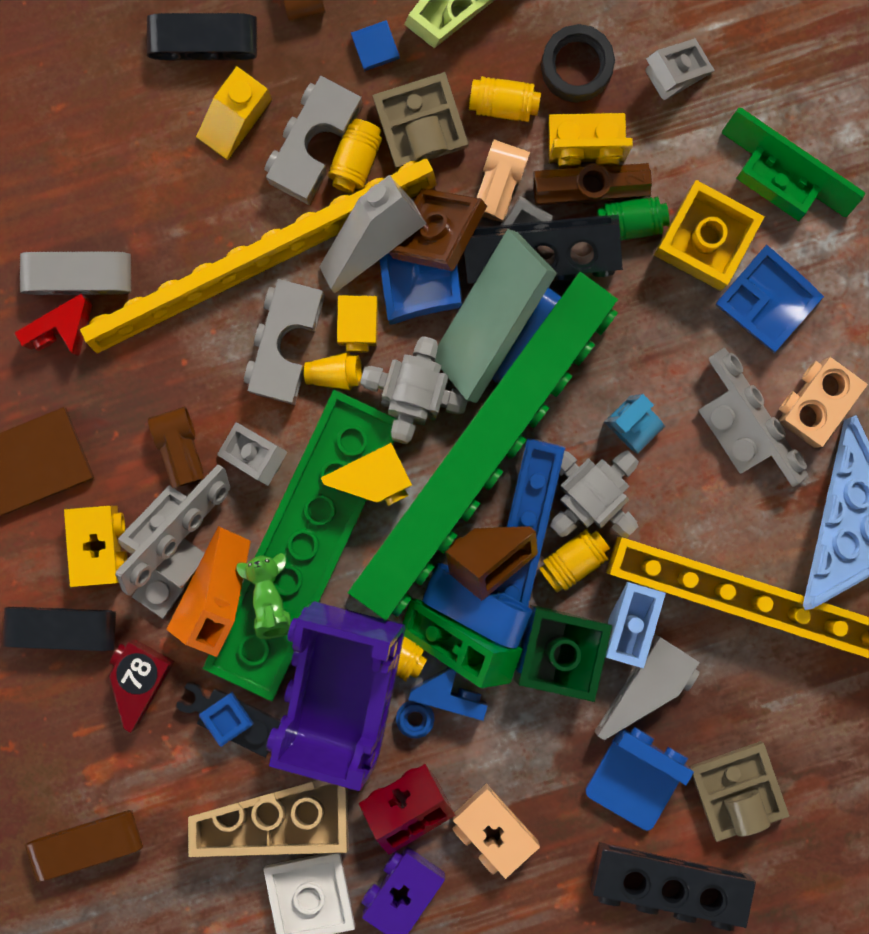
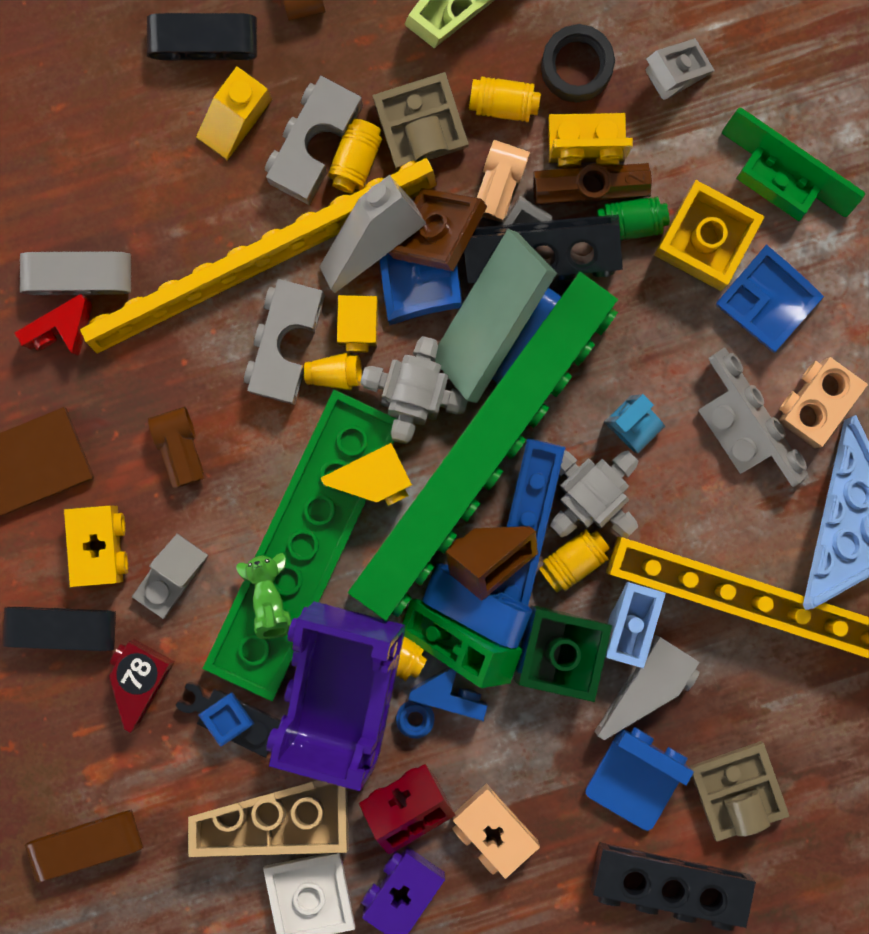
light grey bracket [115,465,230,596] -> none
orange slope [166,526,251,657] -> none
light grey slope [217,422,287,486] -> none
blue tile [351,20,400,72] -> none

